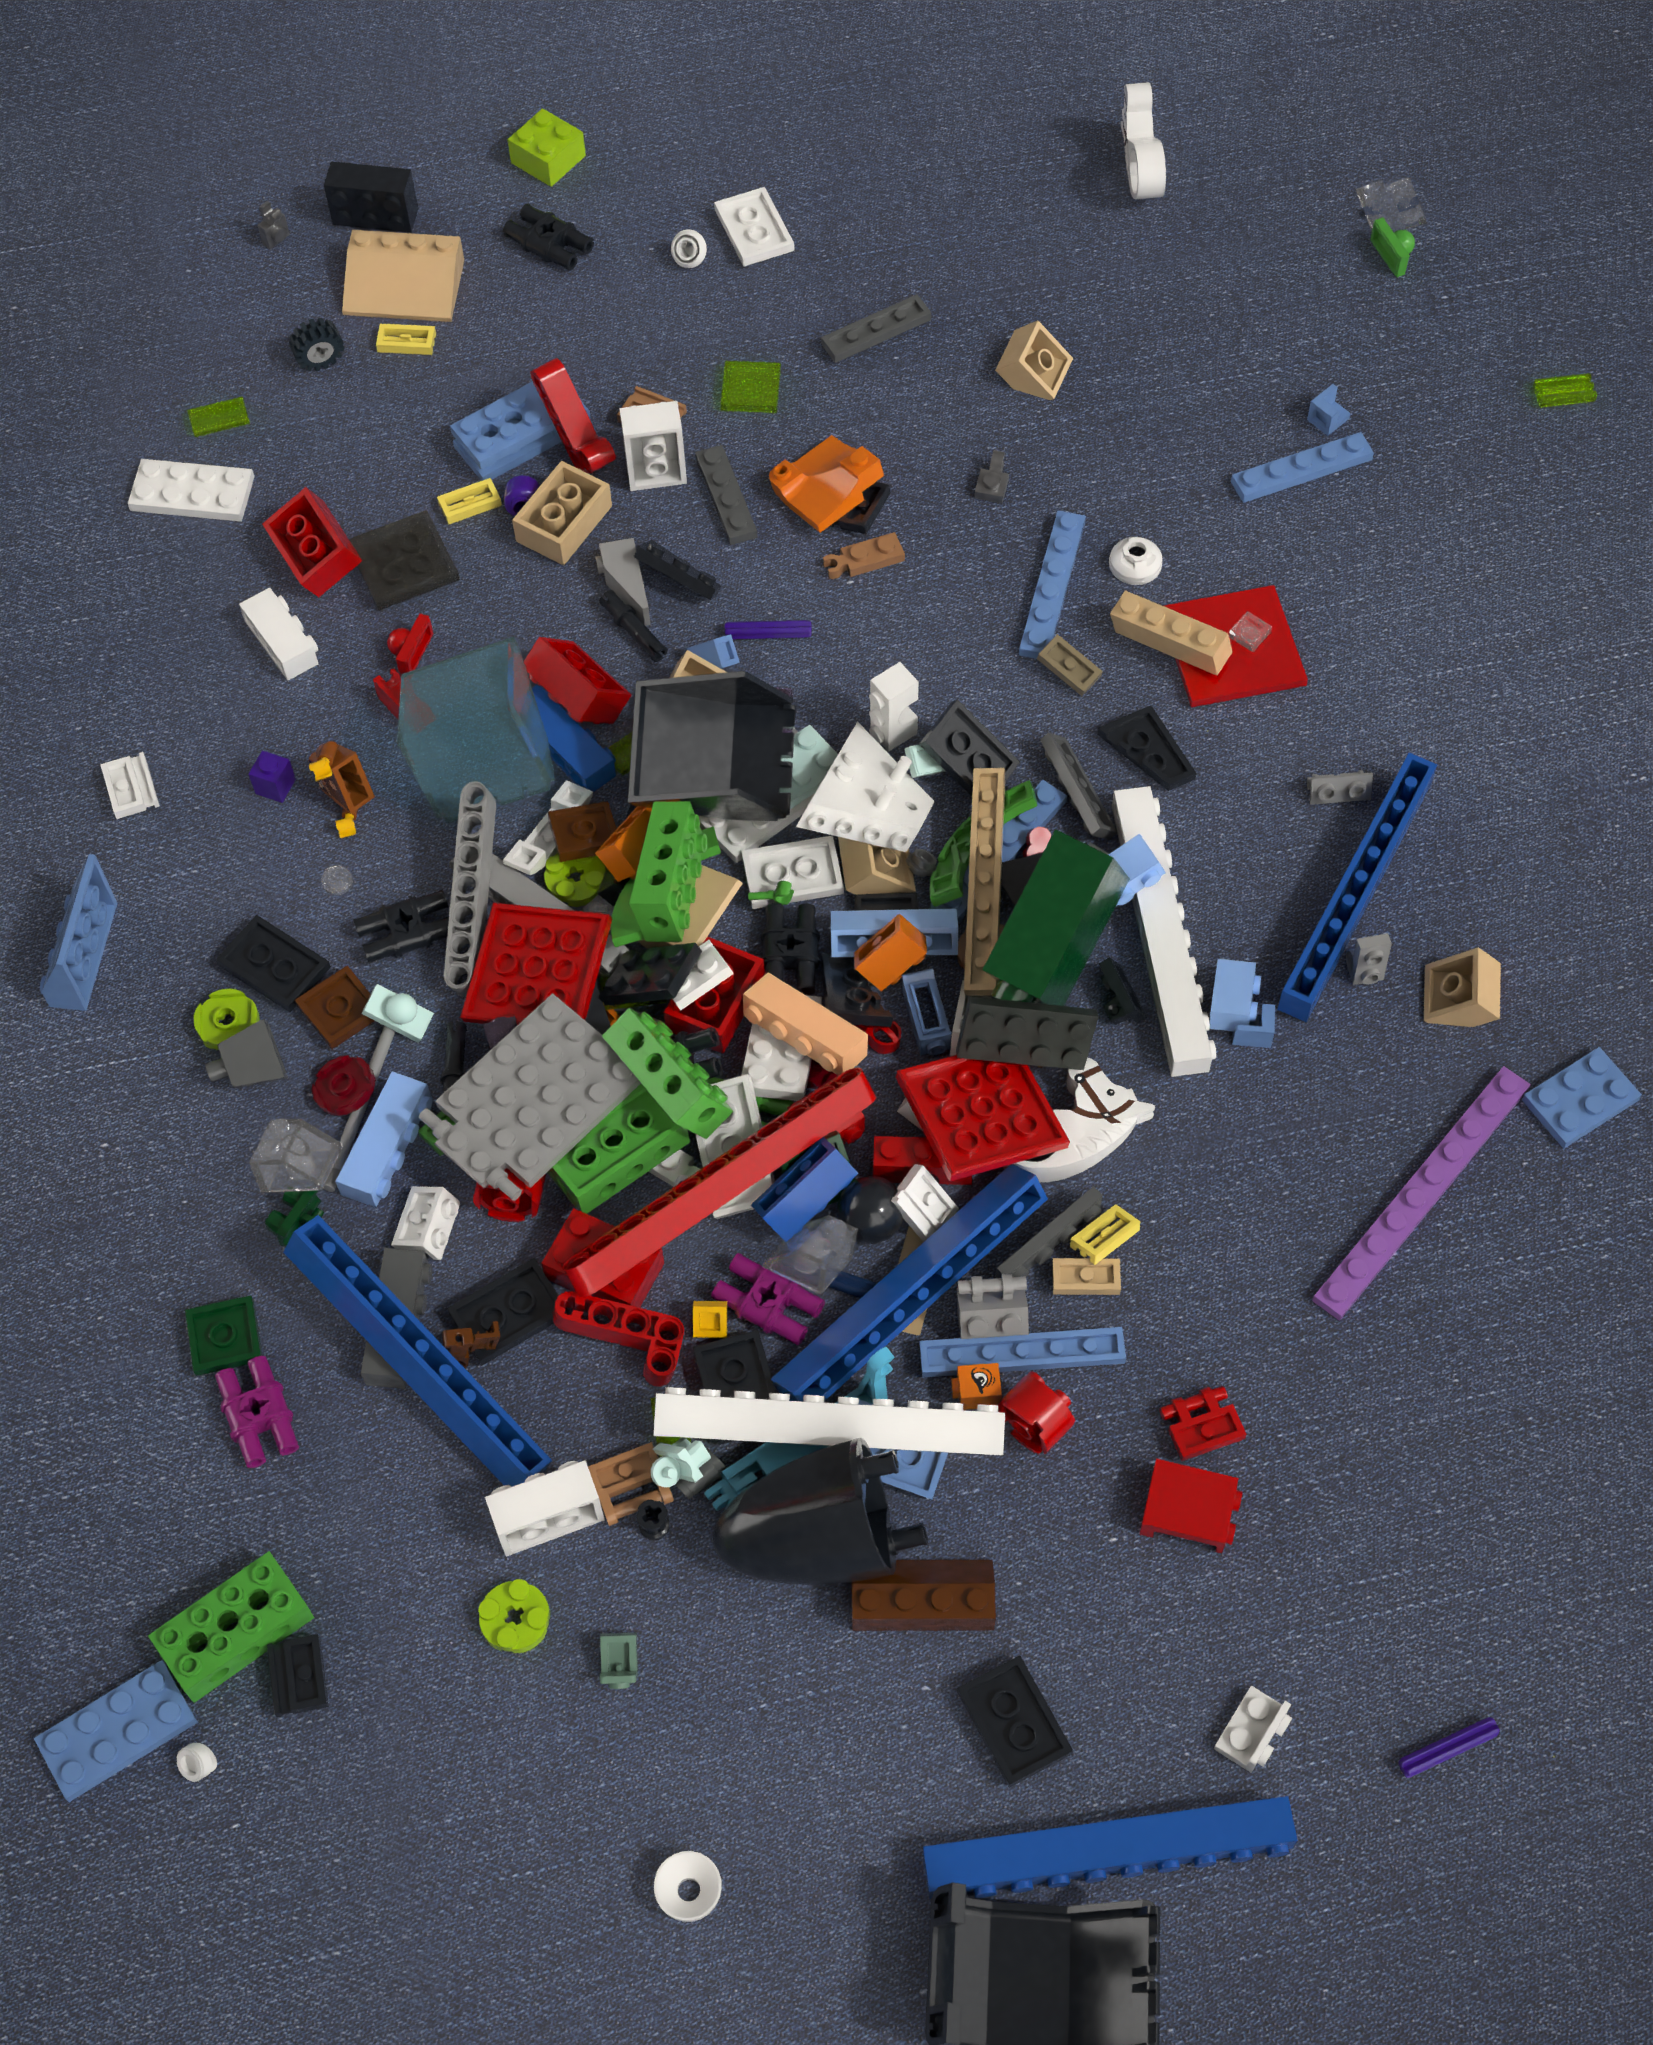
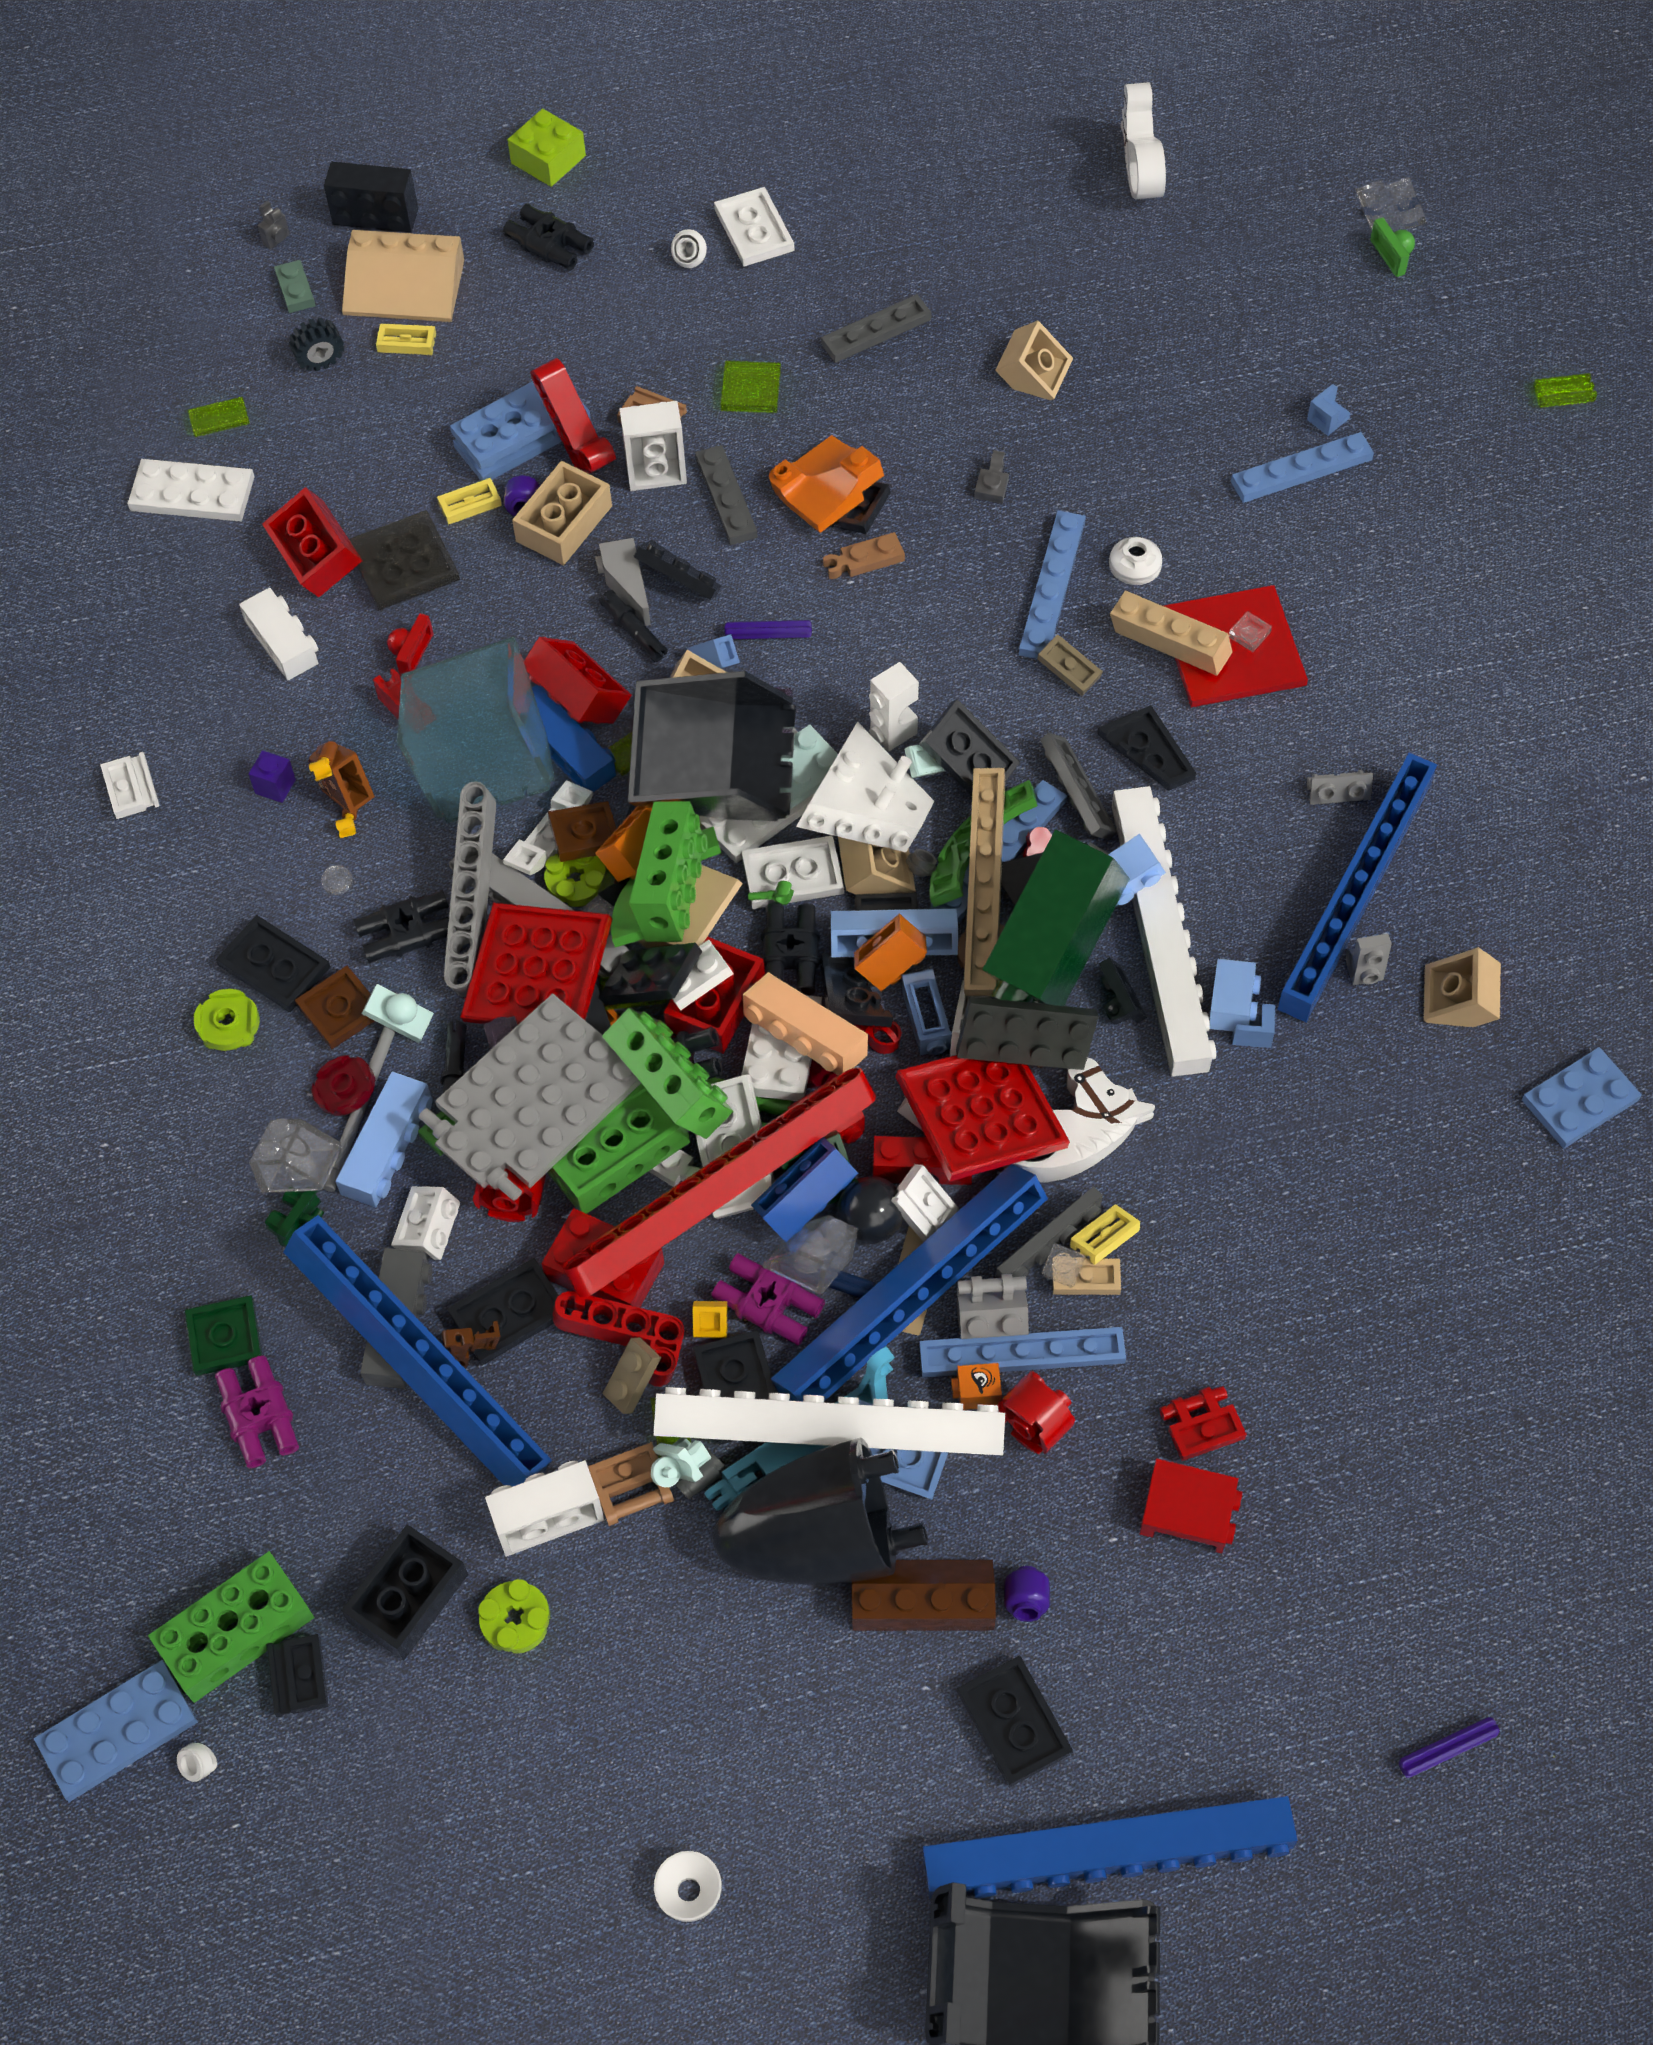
medium blue slope [40,854,117,1011] -> none
dark grey torso [205,1019,288,1088] -> none
sand green bracket [600,1632,638,1689] -> none
black bush [636,1500,670,1540] -> none
white bracket [1214,1686,1292,1773] -> none
medium lavender plate [1312,1066,1531,1321] -> none
none -> sand green plate [274,260,316,313]
none -> black brick [341,1524,468,1661]
none -> dark tan plate [602,1337,661,1414]
none -> dark purple head [1004,1566,1050,1622]
none -> clear plate [1041,1243,1086,1288]

